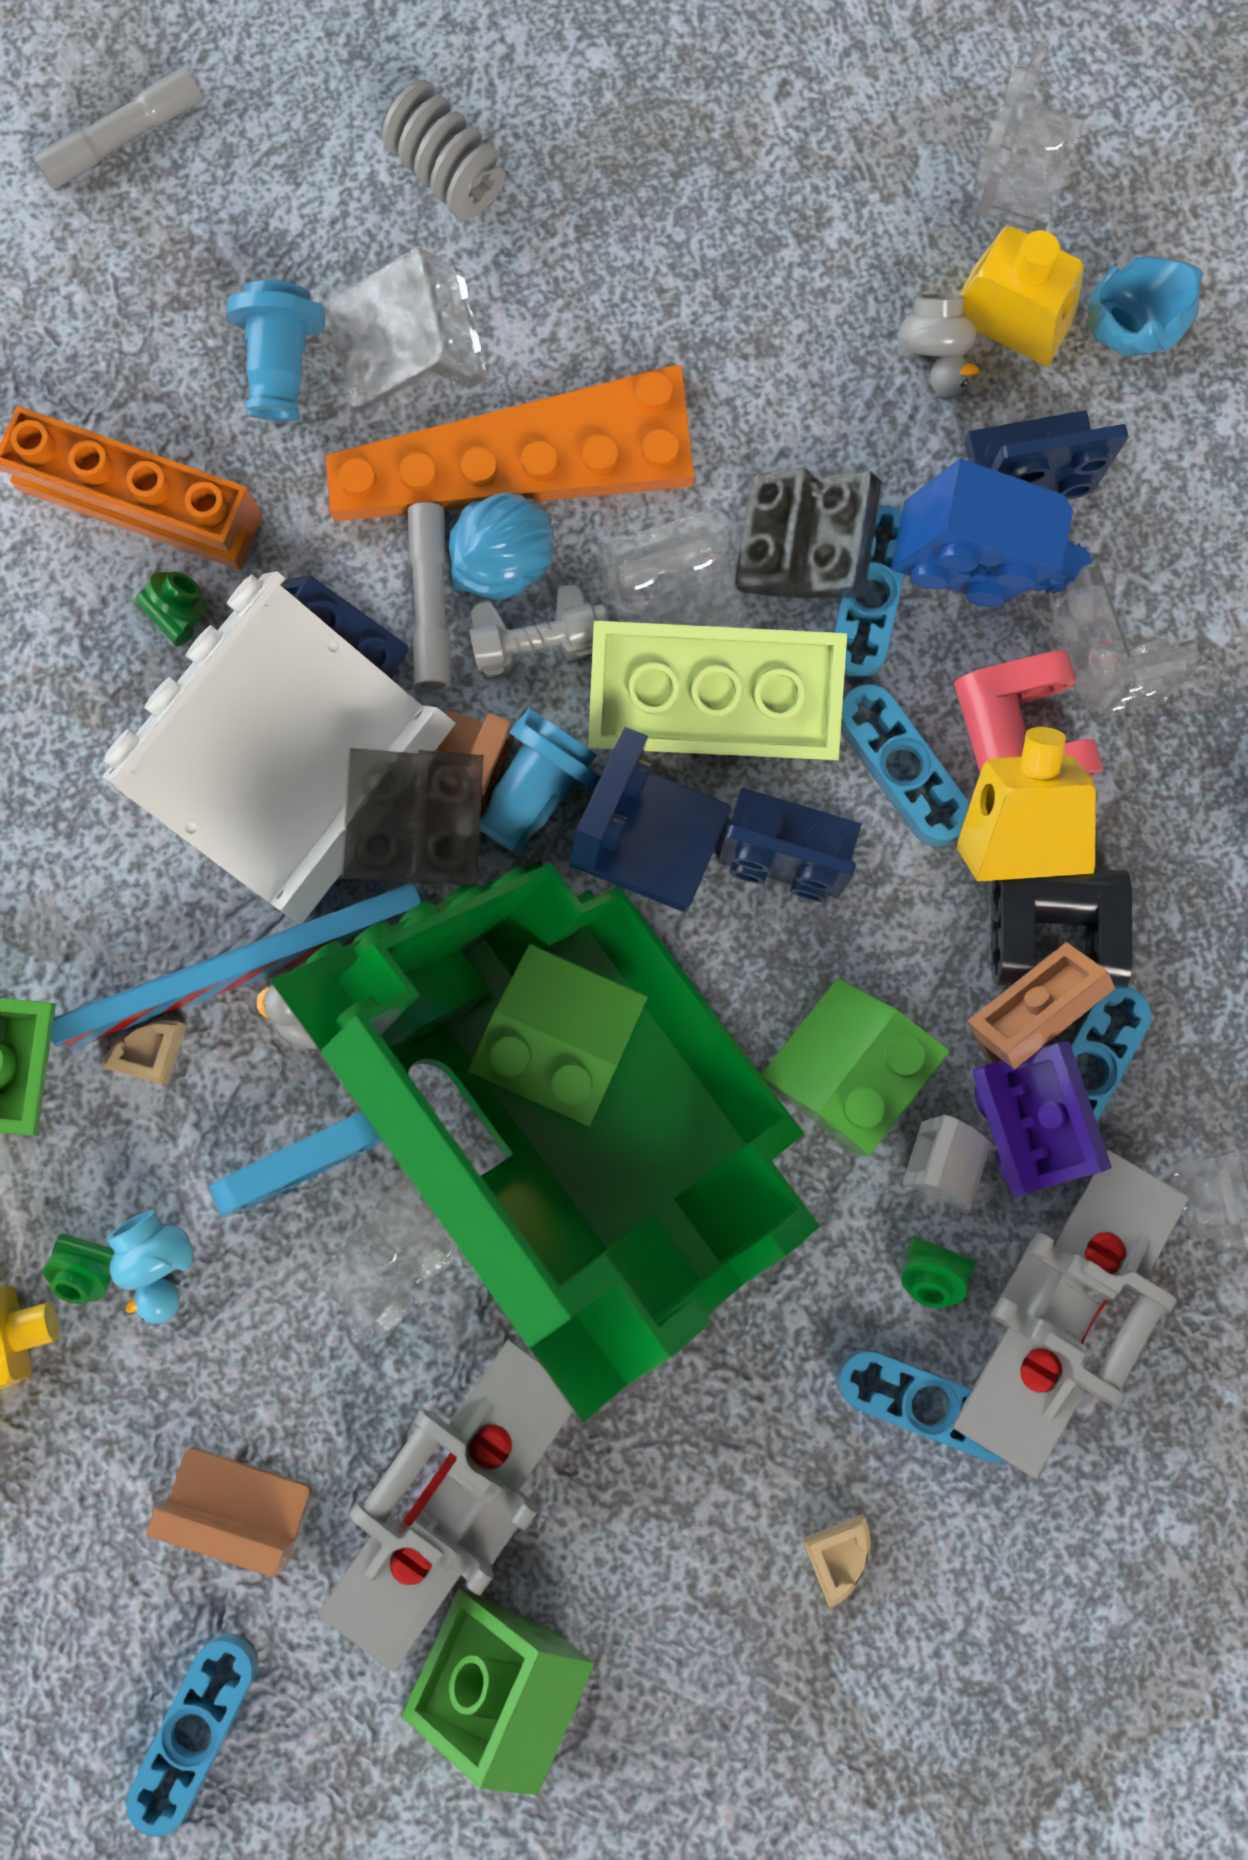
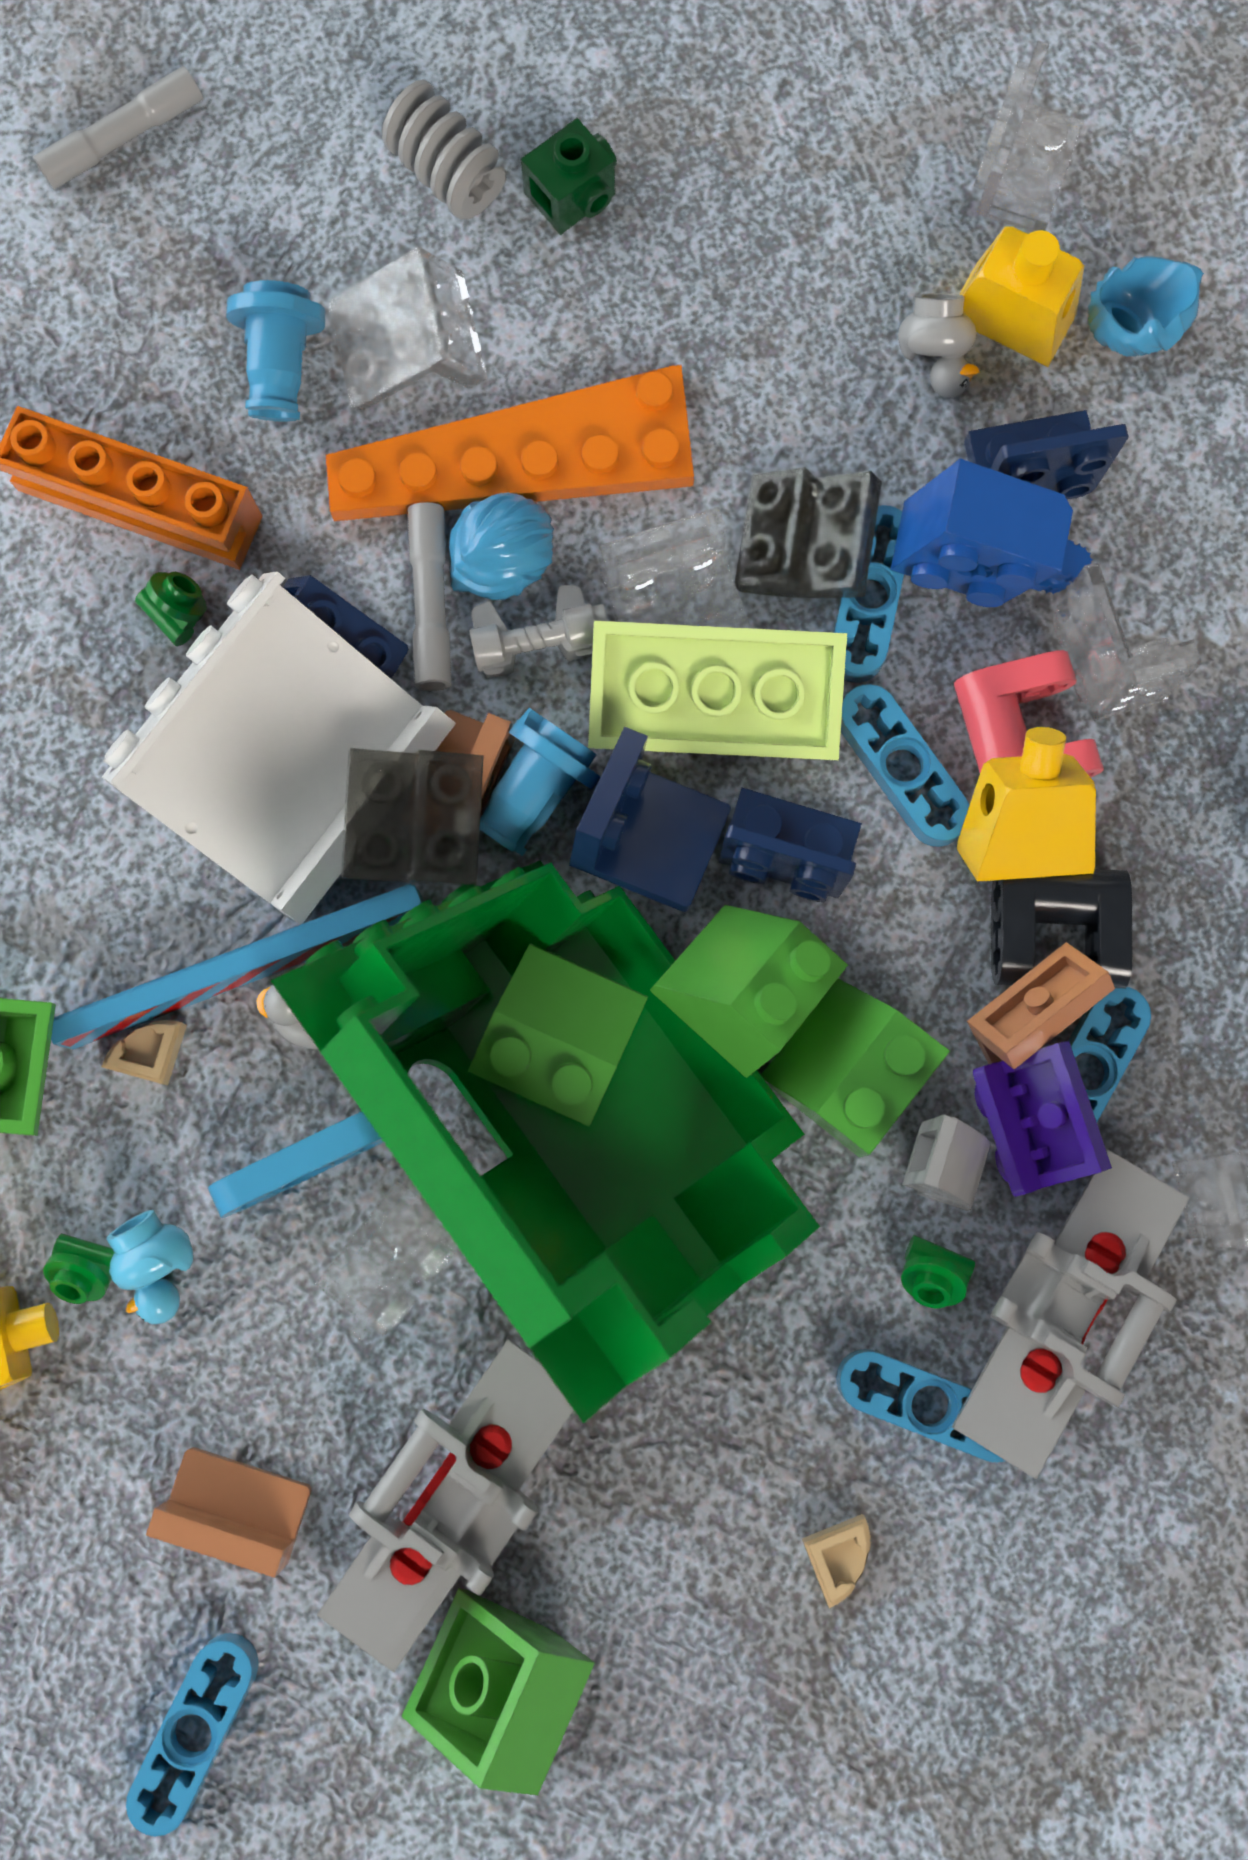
none -> dark green brick [521,118,617,235]
none -> bright green slope [650,905,848,1078]

